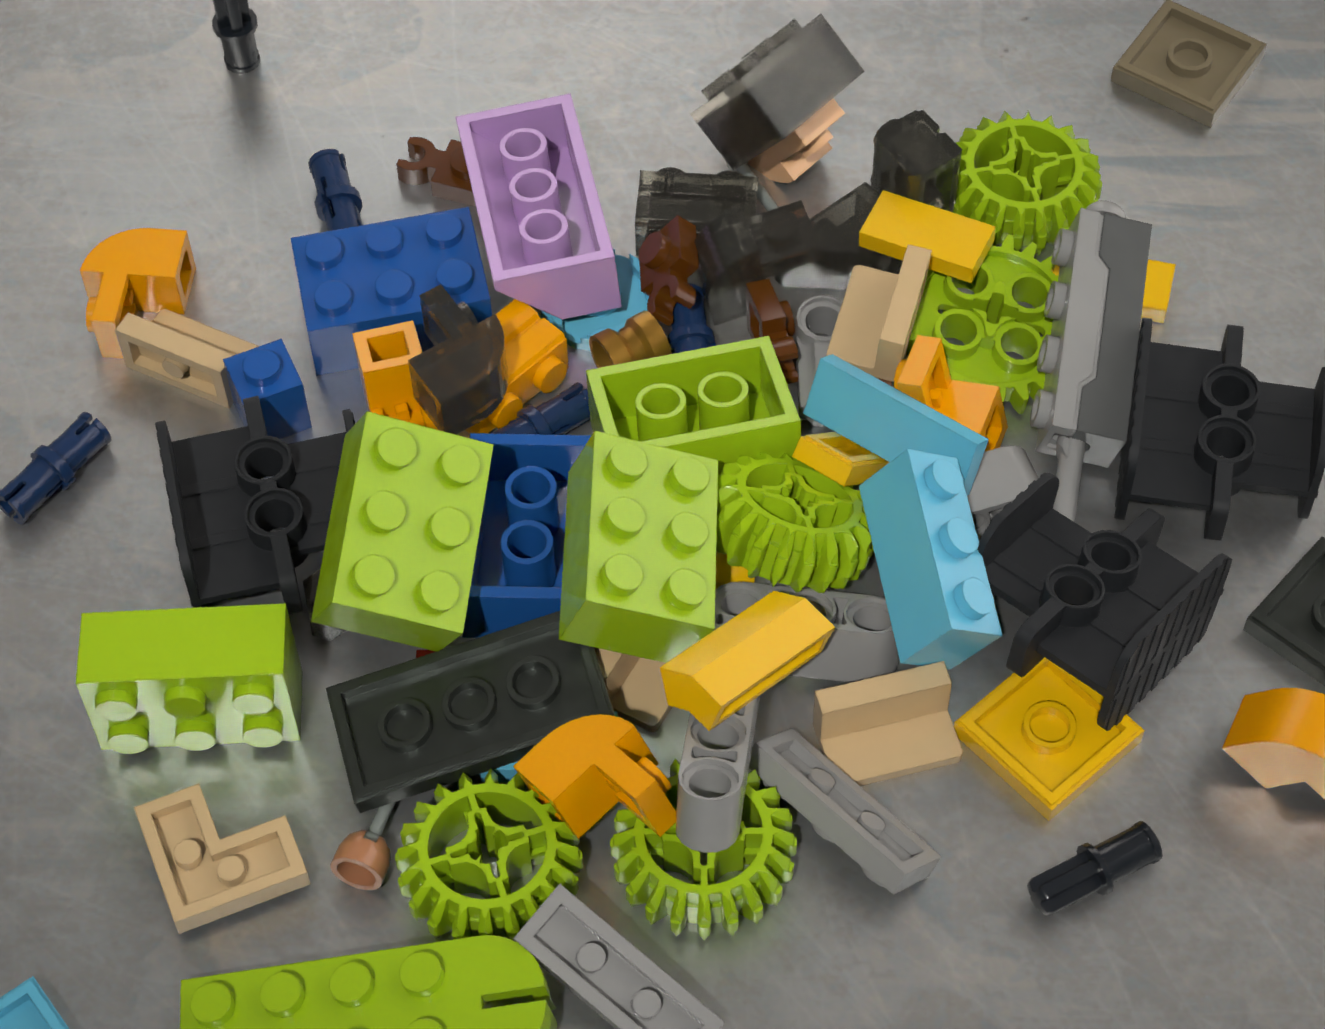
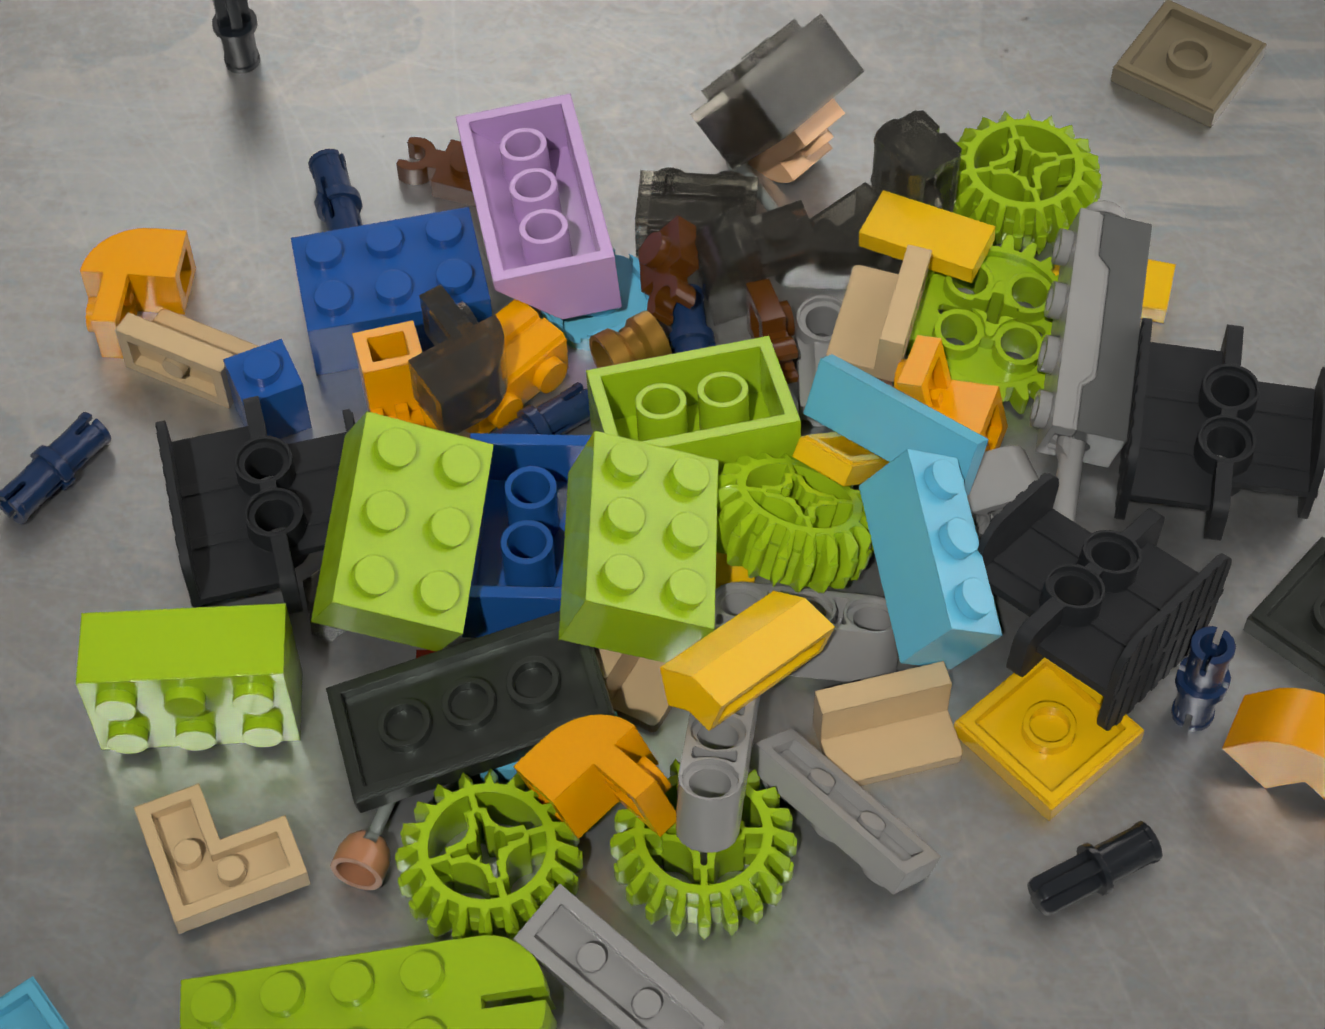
none -> dark blue pin [1171,626,1236,732]

